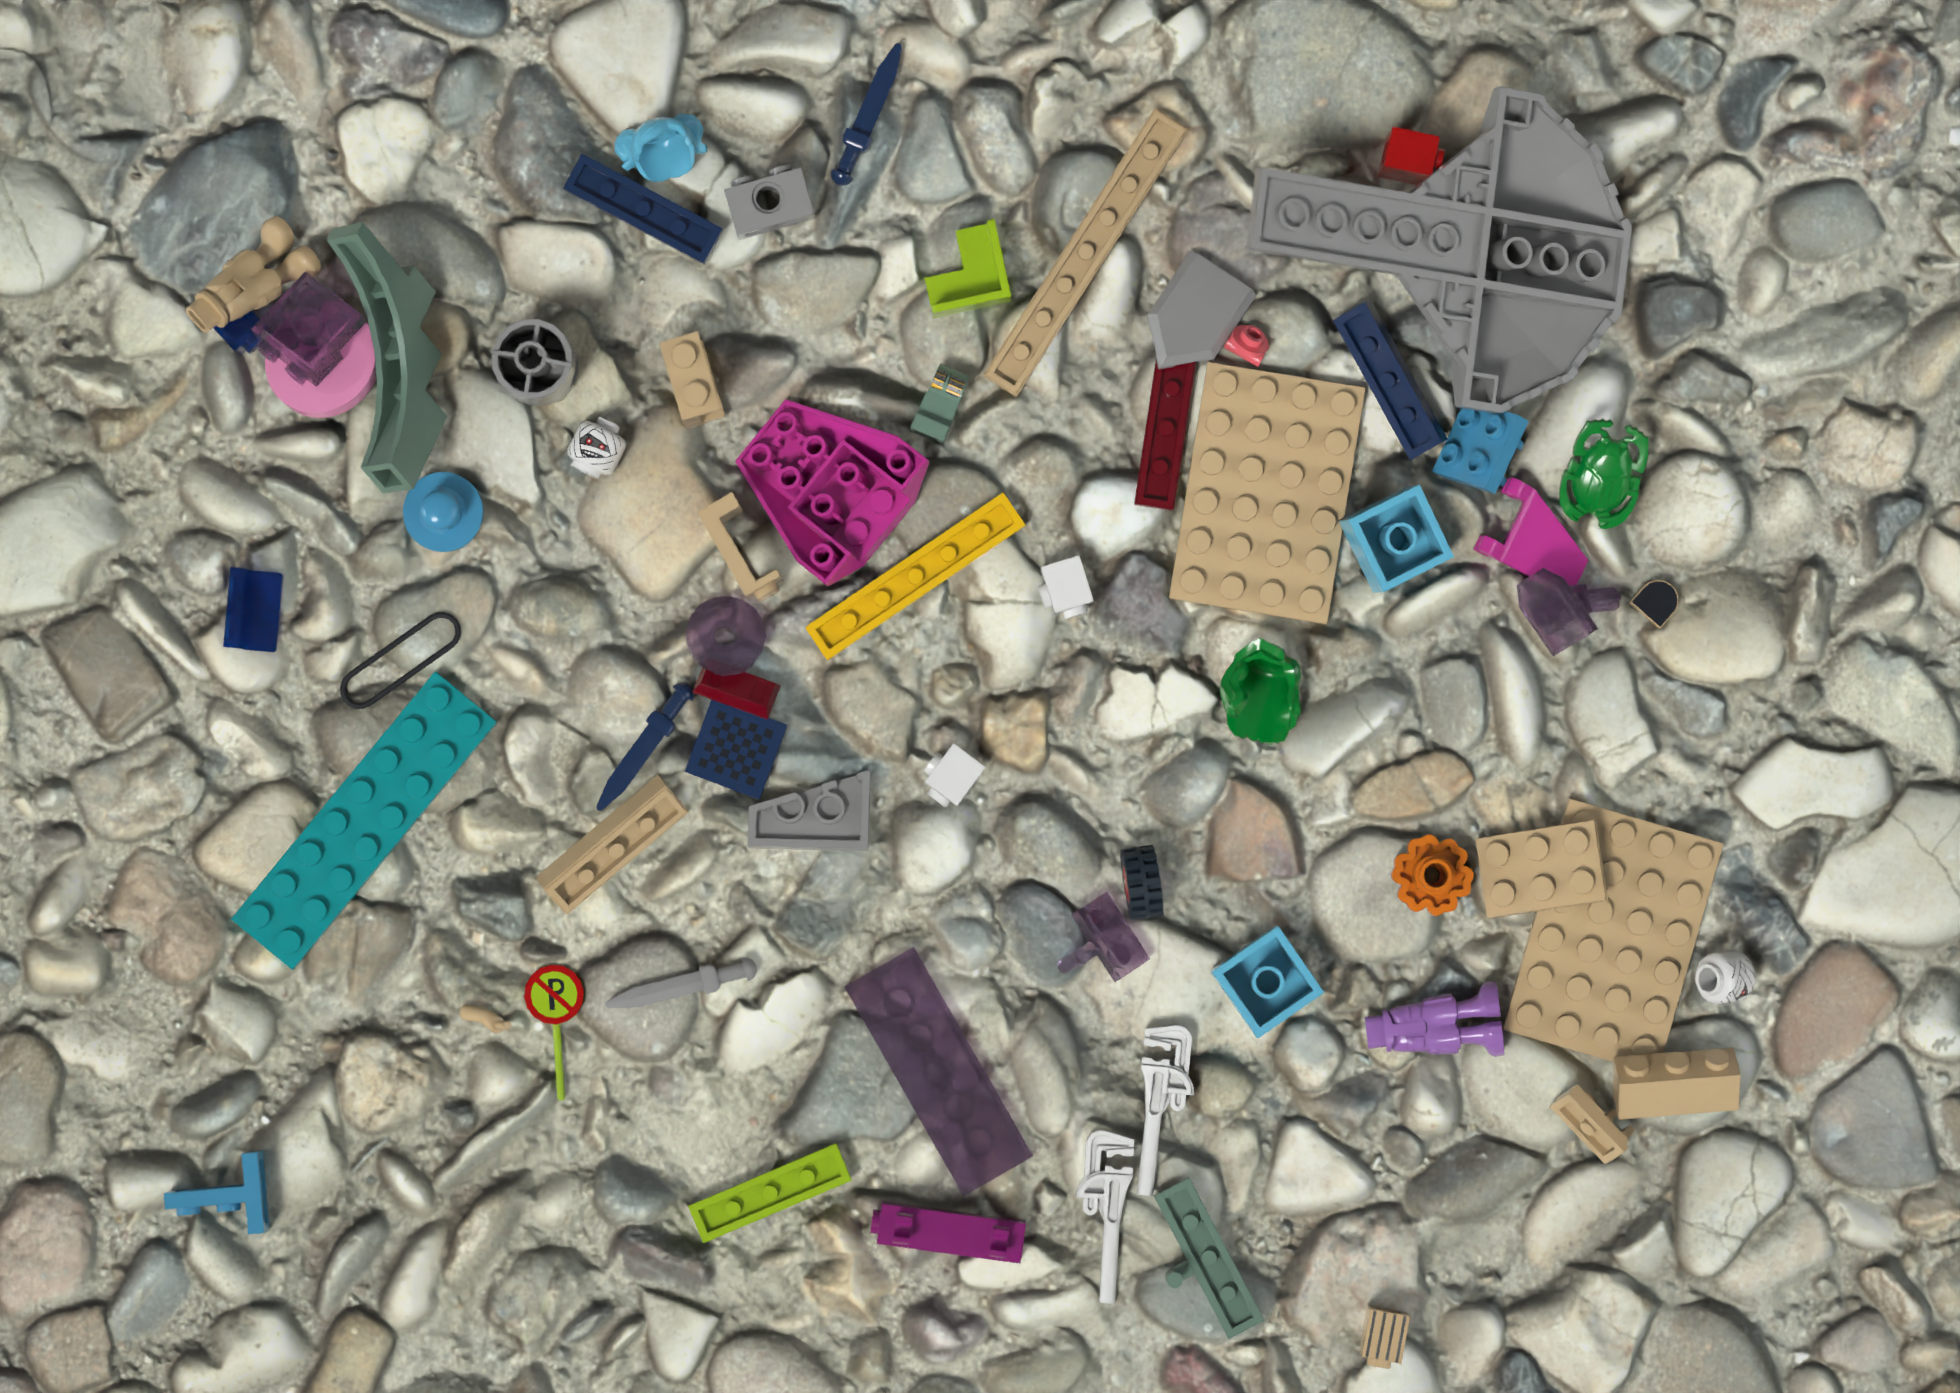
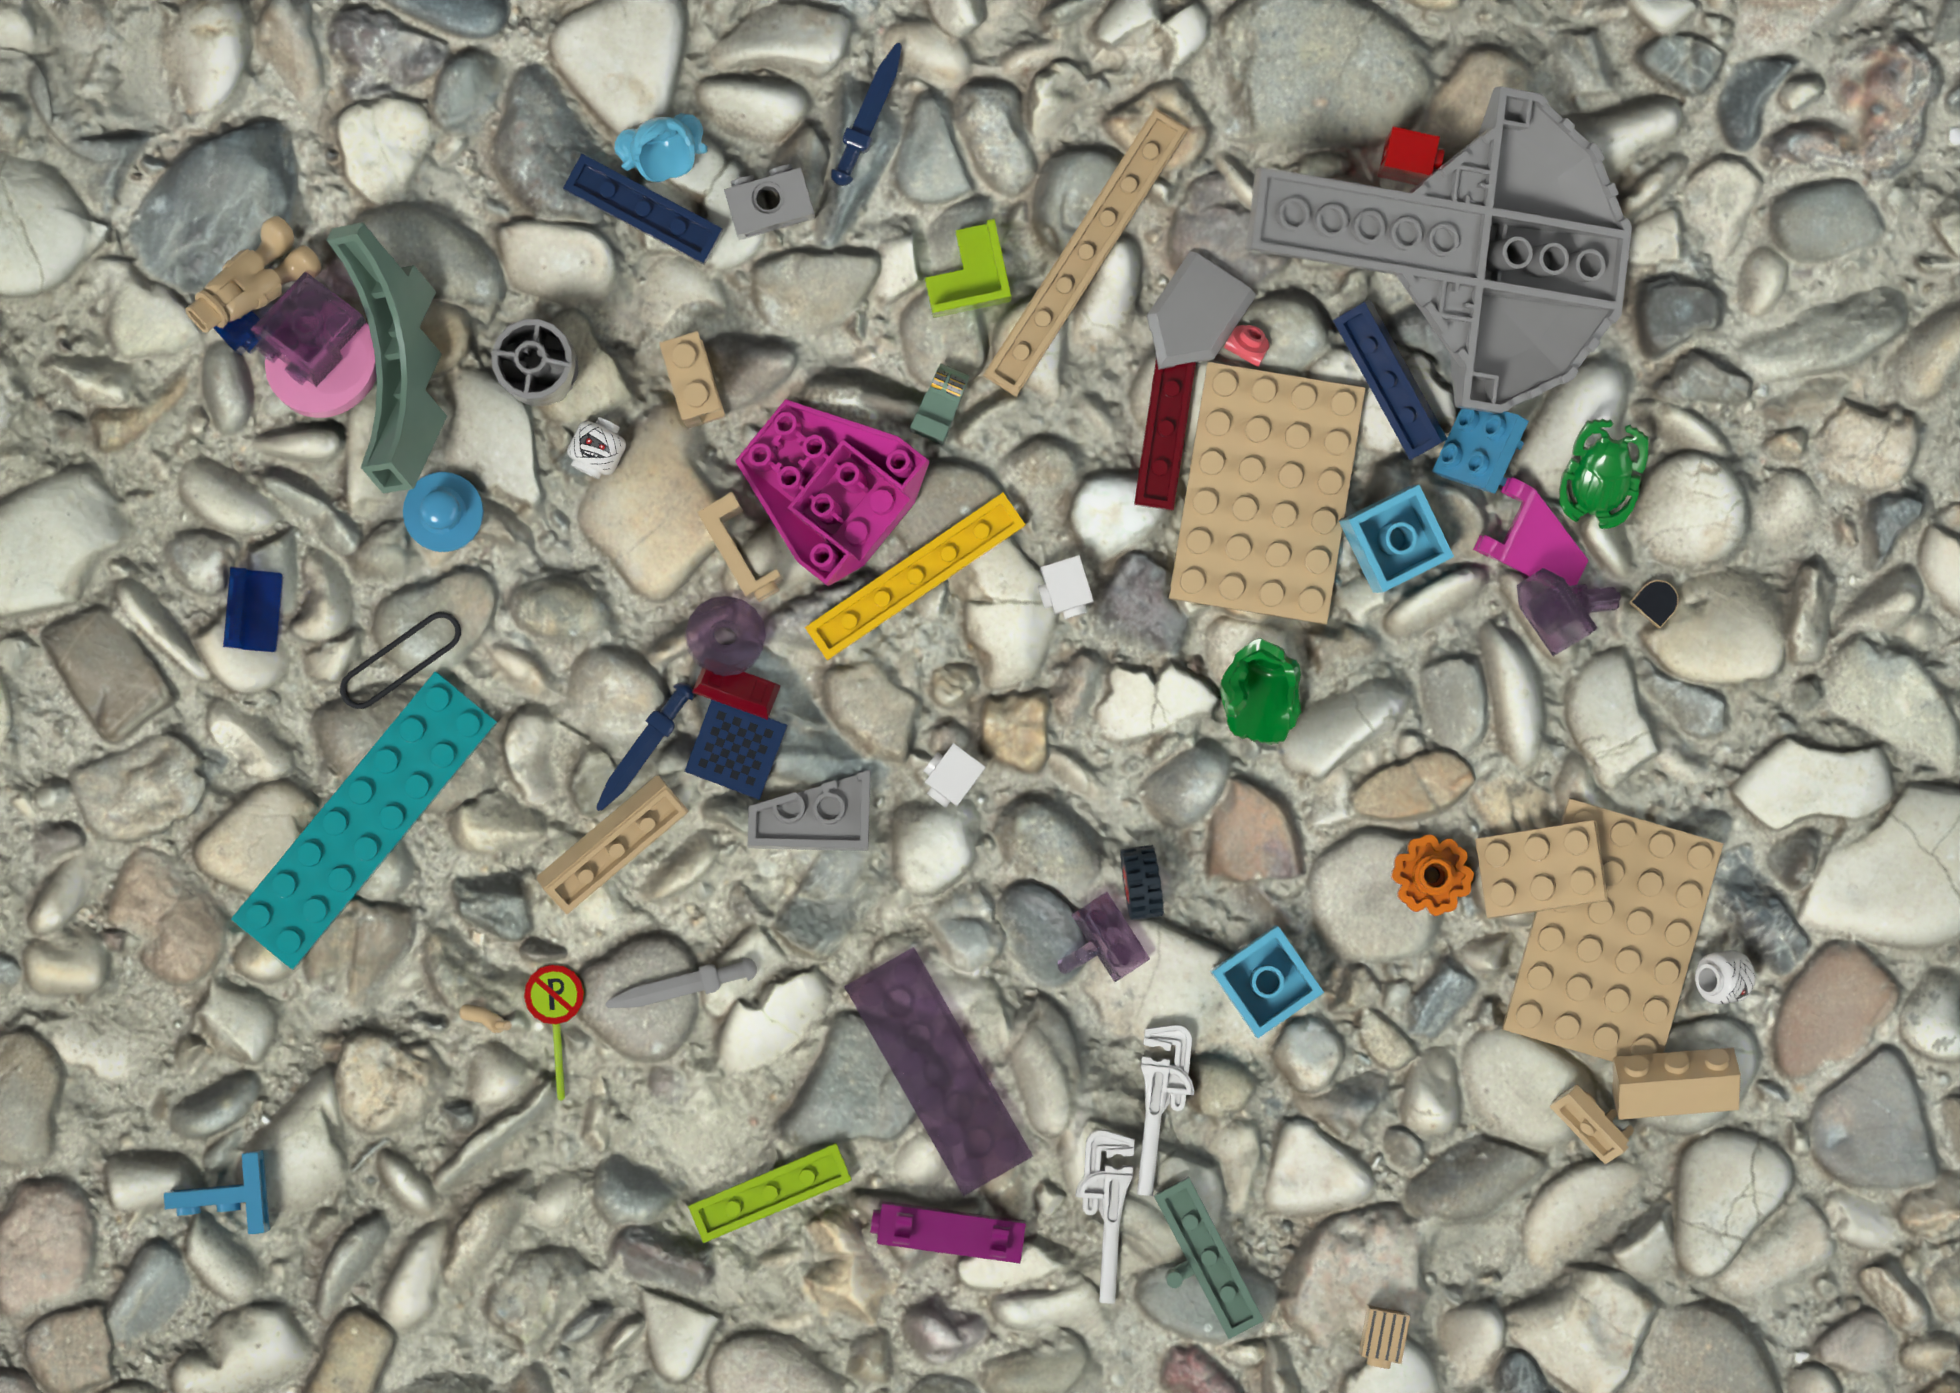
medium lavender piece [1365,981,1505,1057] -> none

